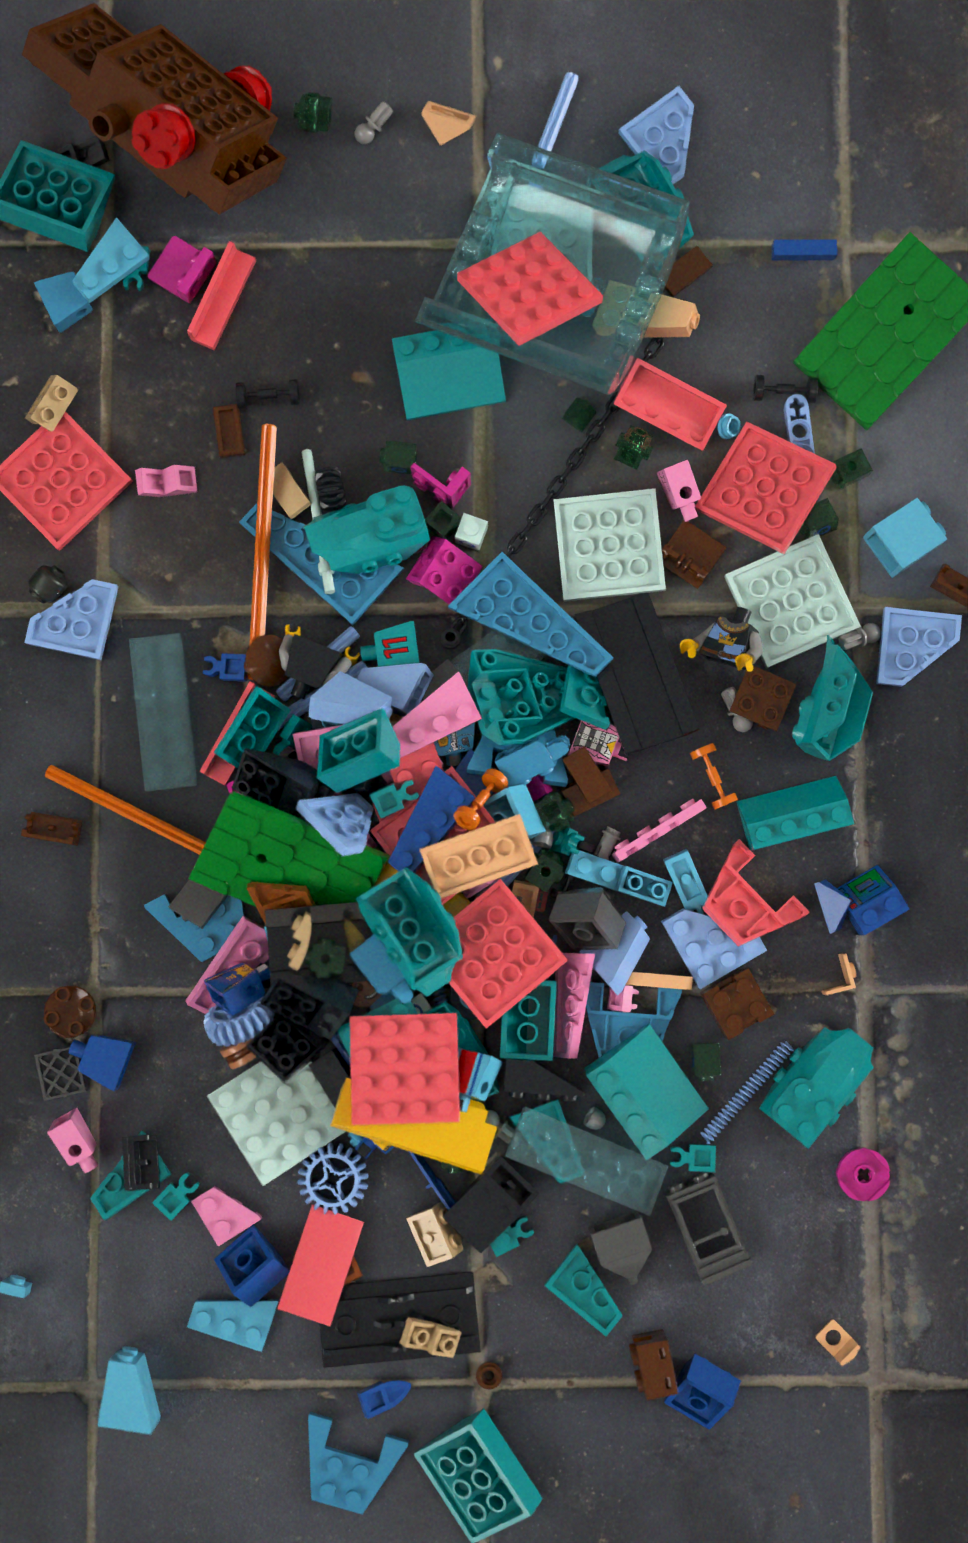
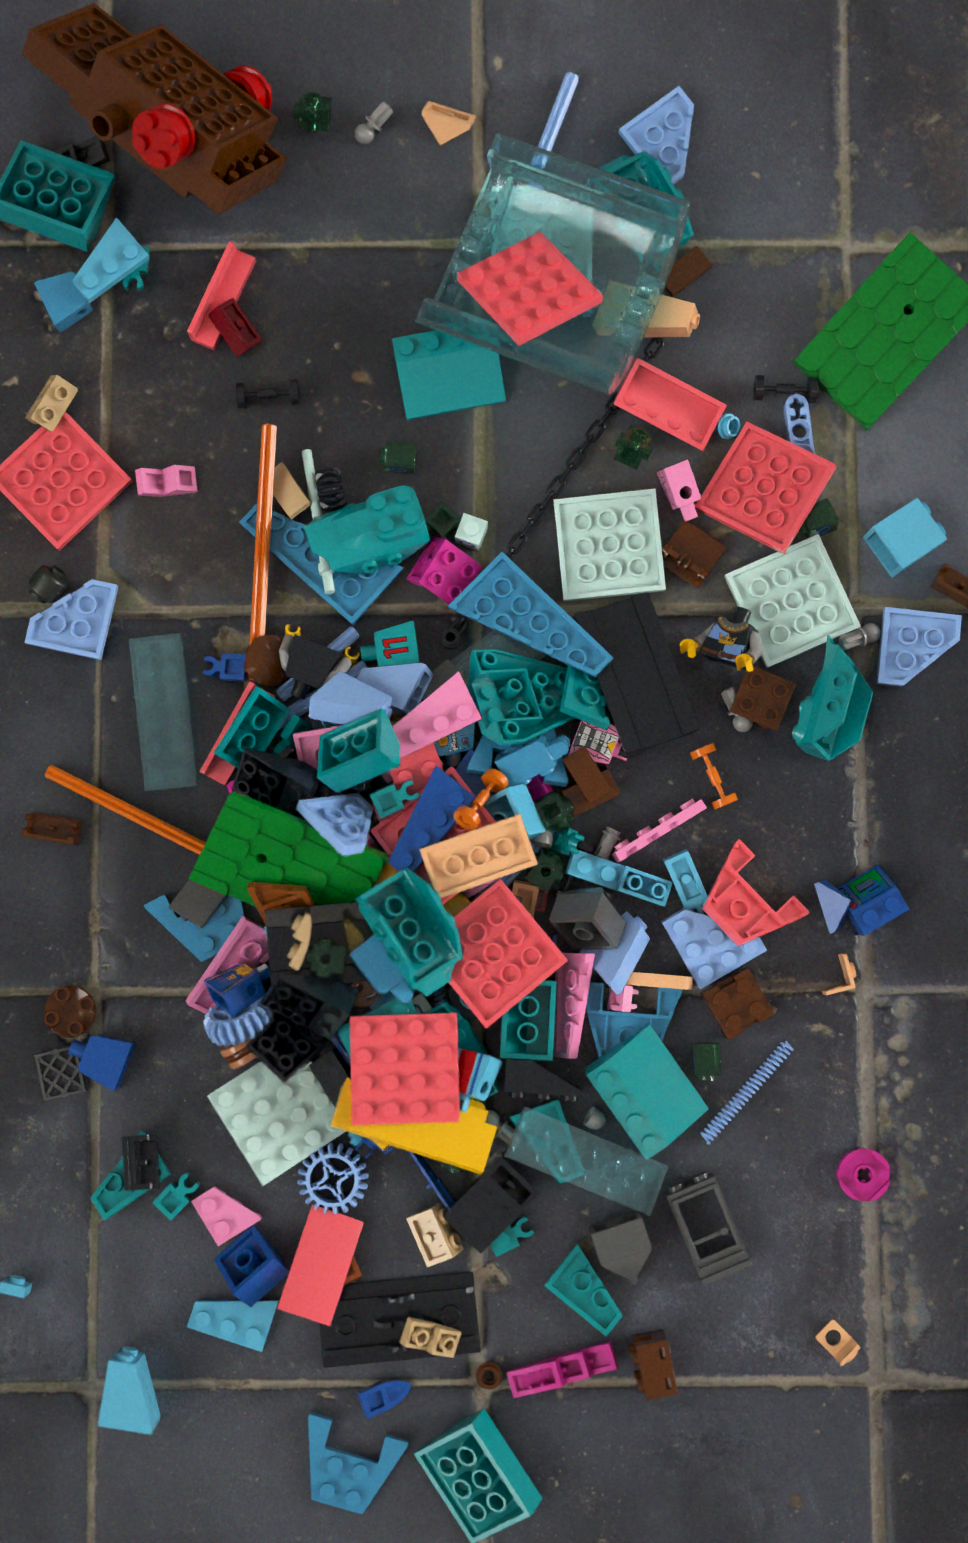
bright pink torso [47,1107,98,1173] -> none
dark pink bracket [148,236,217,304] -> none
reddish brown tile [213,404,245,458] -> none
dark pink bracket [411,463,471,508] -> none
clear green slope [562,397,597,433] -> none
blue slope [664,1354,741,1430] -> none
teal plate [670,1143,716,1172] -> none
teal slope [736,776,854,851] -> none
teal slope [759,1027,874,1149] -> none
blue piece [772,239,837,260] -> none
clear green brick [831,448,873,489] -> none
none -> dark red slope [208,298,262,357]
none -> dark pink slope [506,1340,619,1398]

